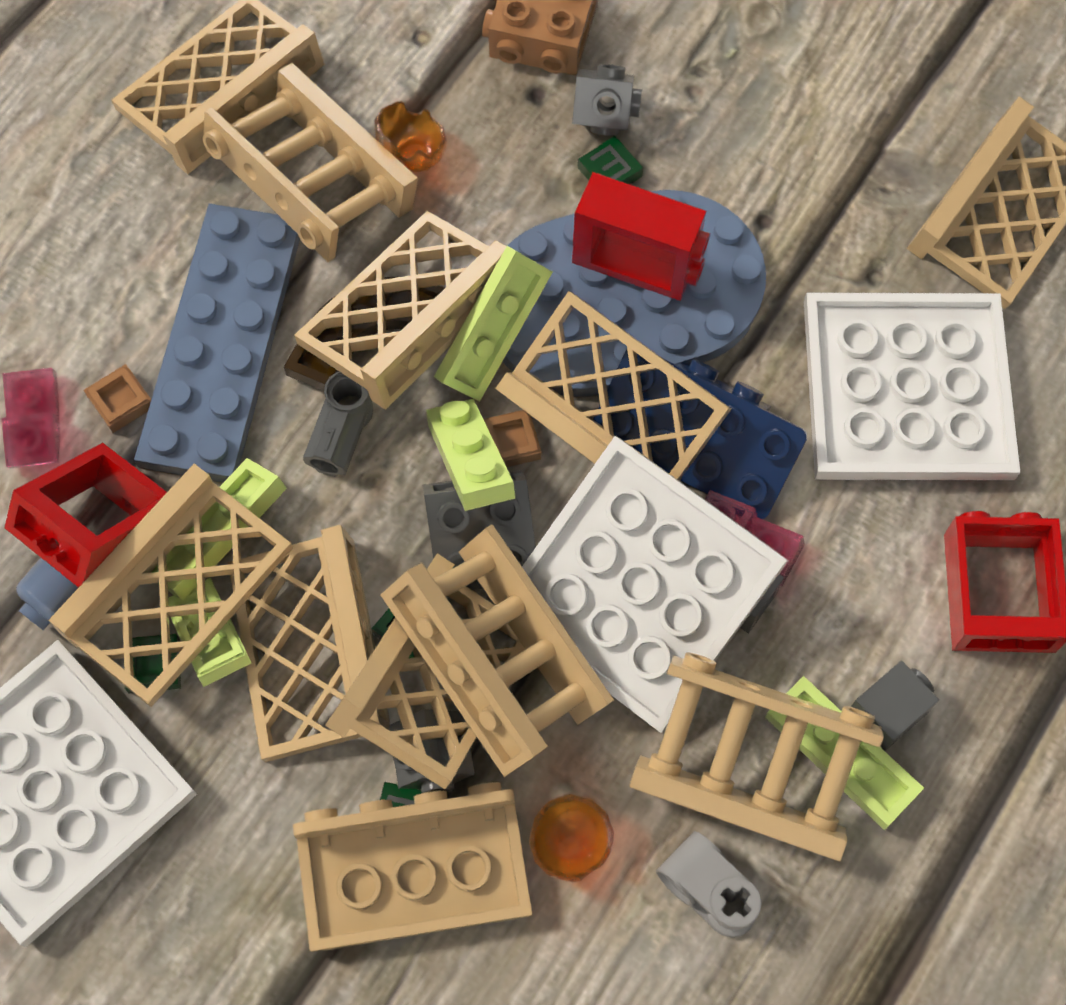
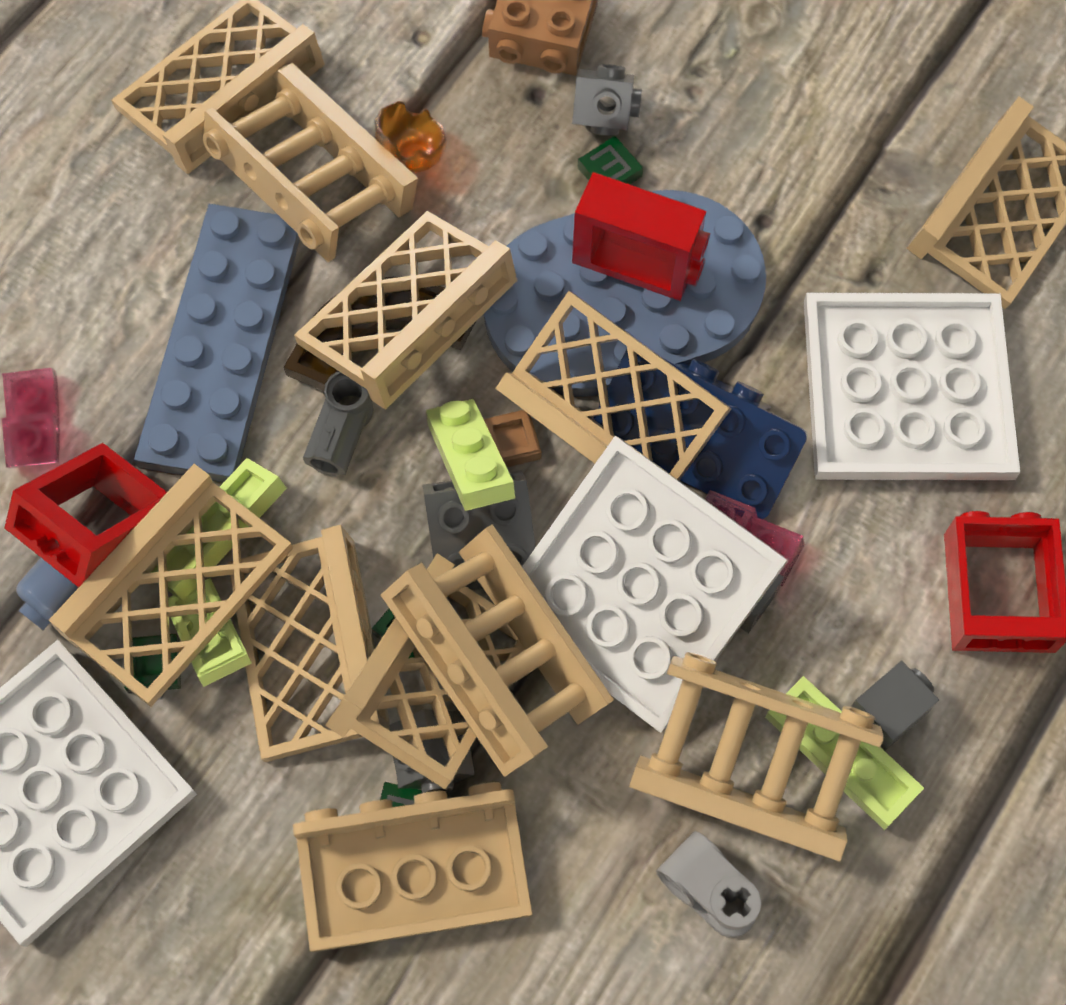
medium nougat tile [84,364,151,433] -> none
yellowish green plate [434,246,553,402] -> none
clear orange hair [529,793,614,882] -> none

